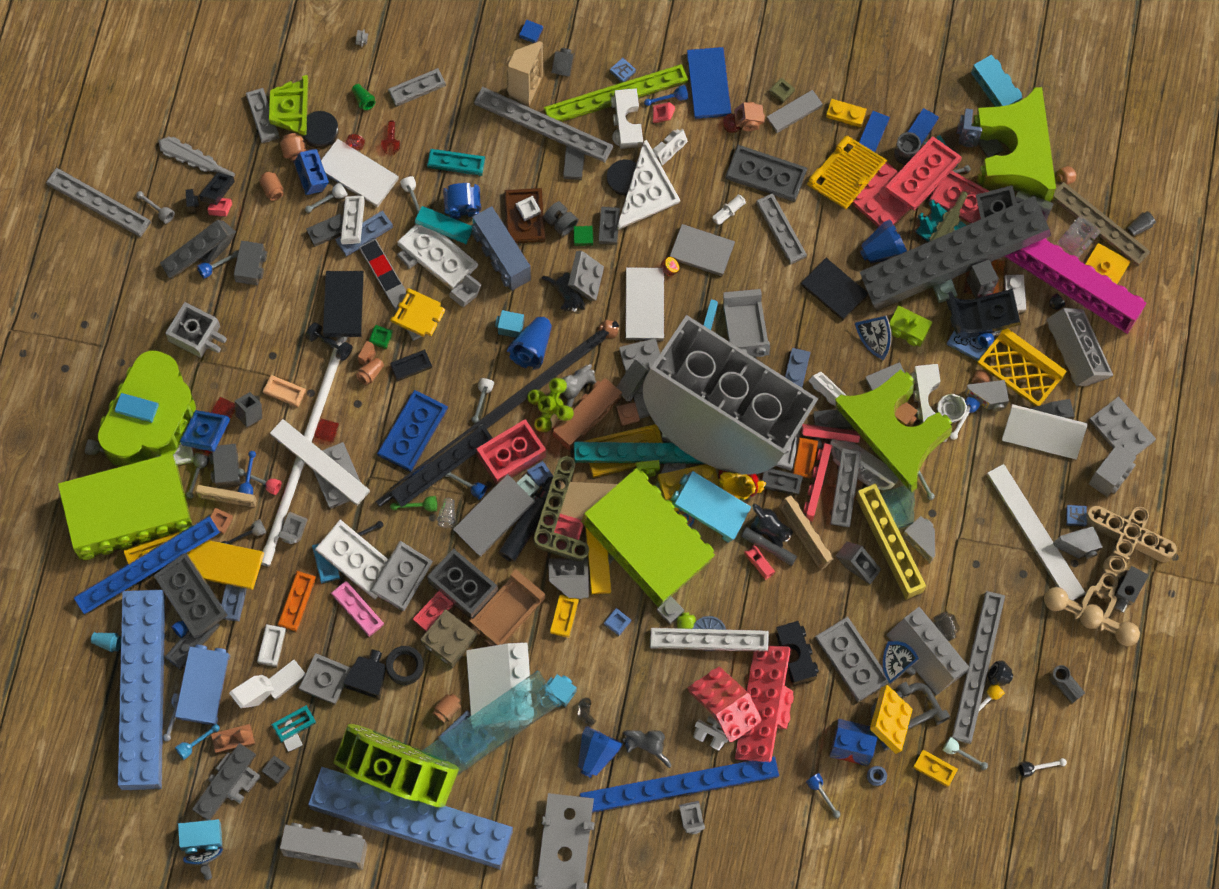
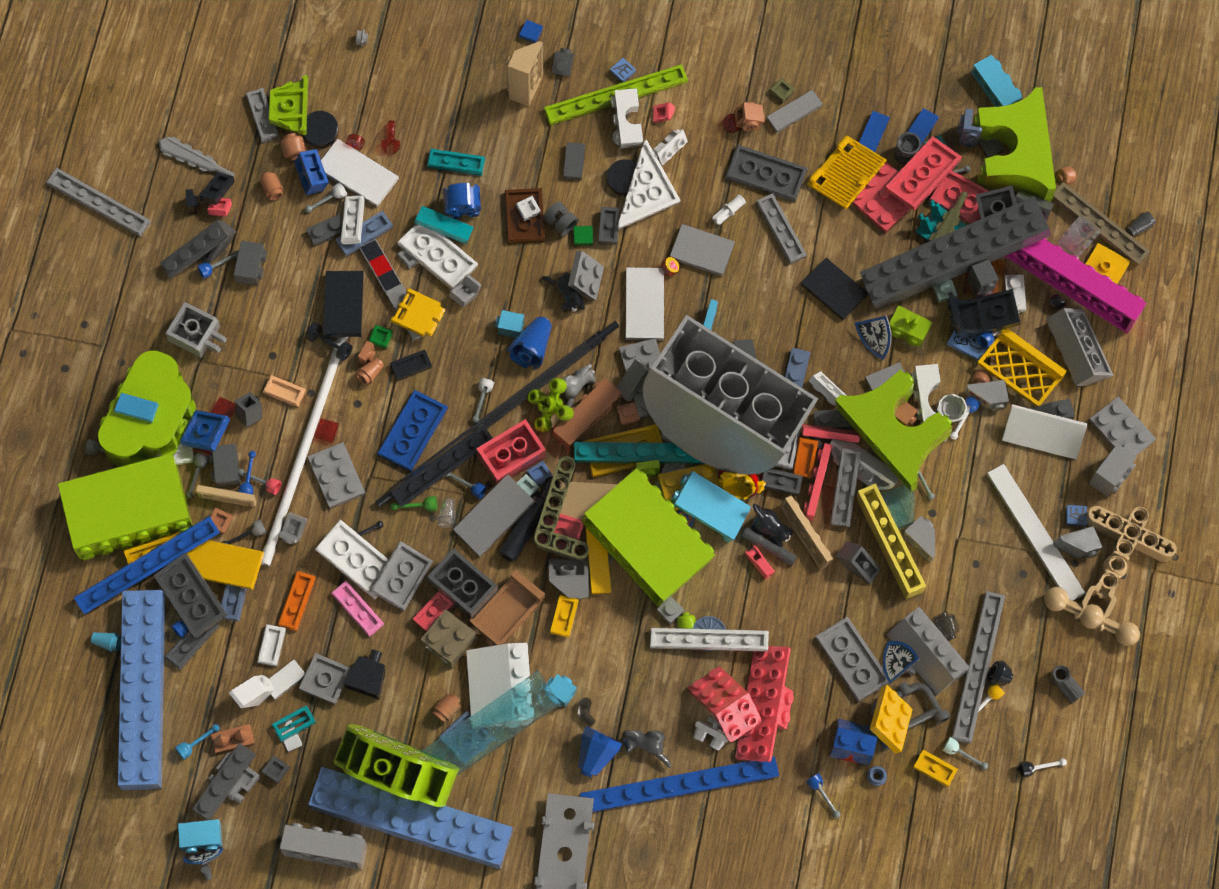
light grey hinge [136,191,175,224] -> none
light grey hinge [163,693,180,742] -> none
medium blue panel [175,644,230,725] -> none
white tile [270,419,370,506] -> none
dark azure tile [312,543,340,583] -> none
green cone [351,84,376,111] -> none
black tyre [386,646,424,685] -> none
light grey tile [388,68,446,107] -> none
white hinge [400,176,420,213] -> none
sand blue brick [471,206,531,291] -> none
light grey tile [474,87,613,163] -> none
nougat piece [598,320,619,339] -> none
medium blue tile [604,608,631,636] -> none
blue hinge [644,85,689,106] -> none
light grey bracket [679,801,705,834] -> none
blue tile [687,47,731,119] -> none
light grey panel [723,289,770,357] -> none
black arch [775,621,819,687] -> none
yellow plate [826,99,867,128] -> none
blue cone [860,219,907,263] -> none
dark grey torso [1114,566,1149,613] -> none

